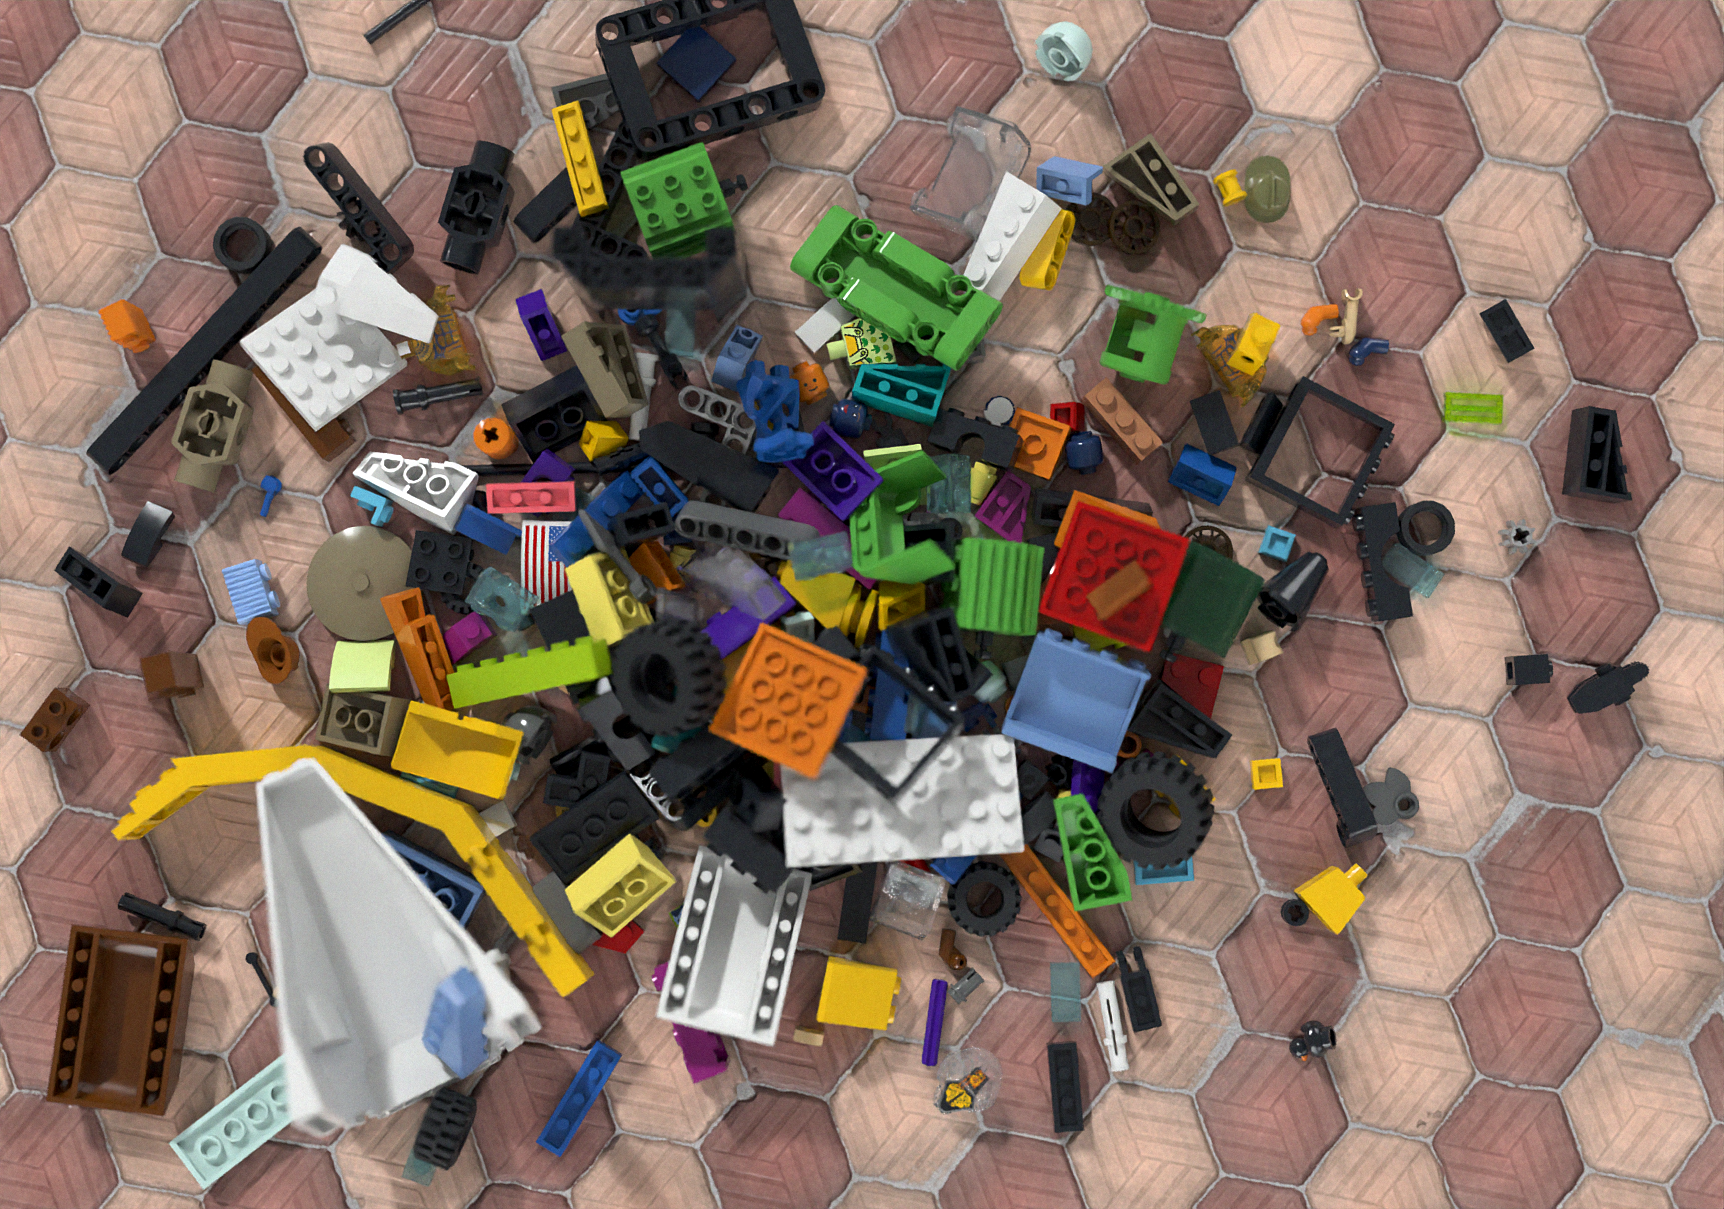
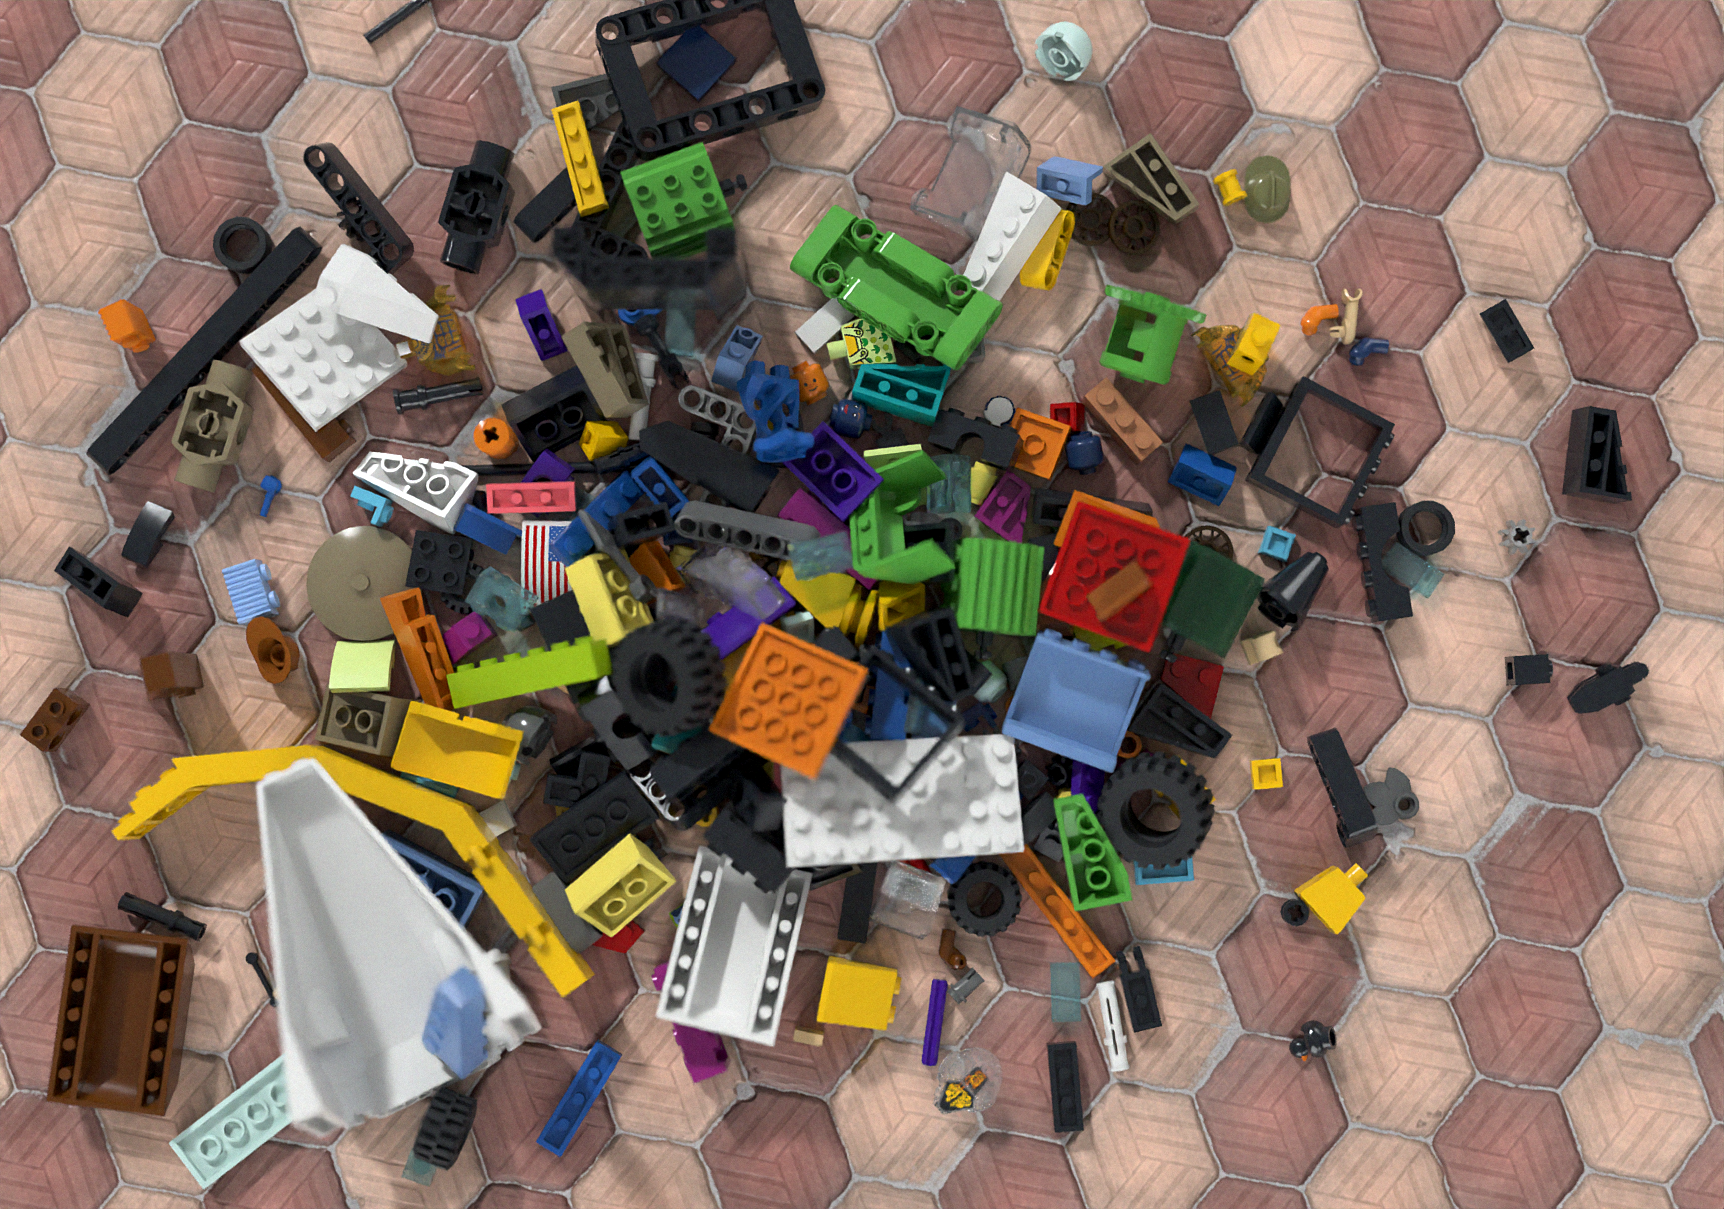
clear neon green tile [1442,392,1503,425] -> none

